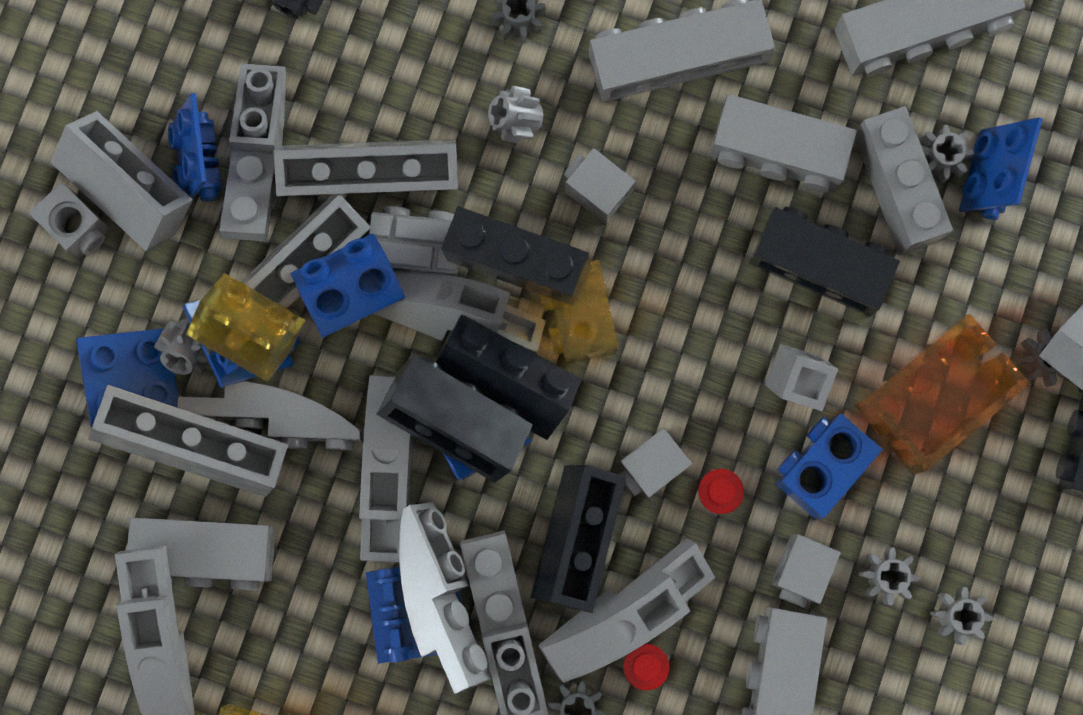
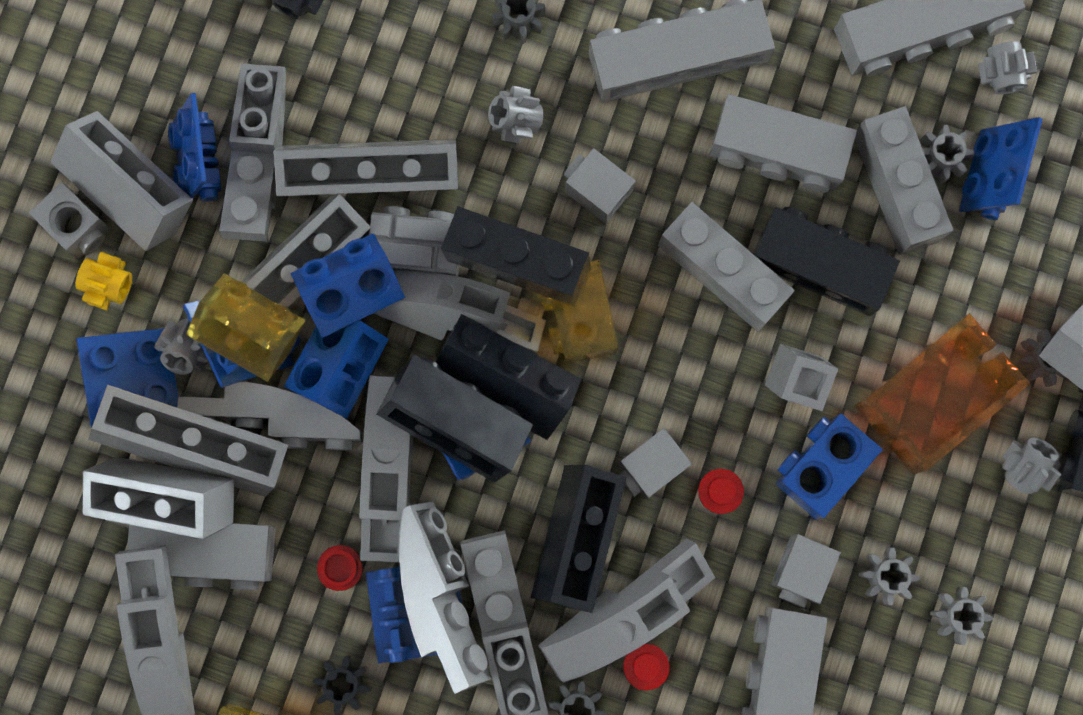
none -> yellow gear [75,252,132,311]
none -> light grey brick [83,457,234,539]
none -> blue brick [283,320,389,419]
none -> black gear [313,655,372,715]
none -> red plate [317,545,363,591]
none -> light grey brick [658,202,795,332]
none -> light grey gear [978,41,1037,94]
none -> light grey gear [1002,437,1061,494]

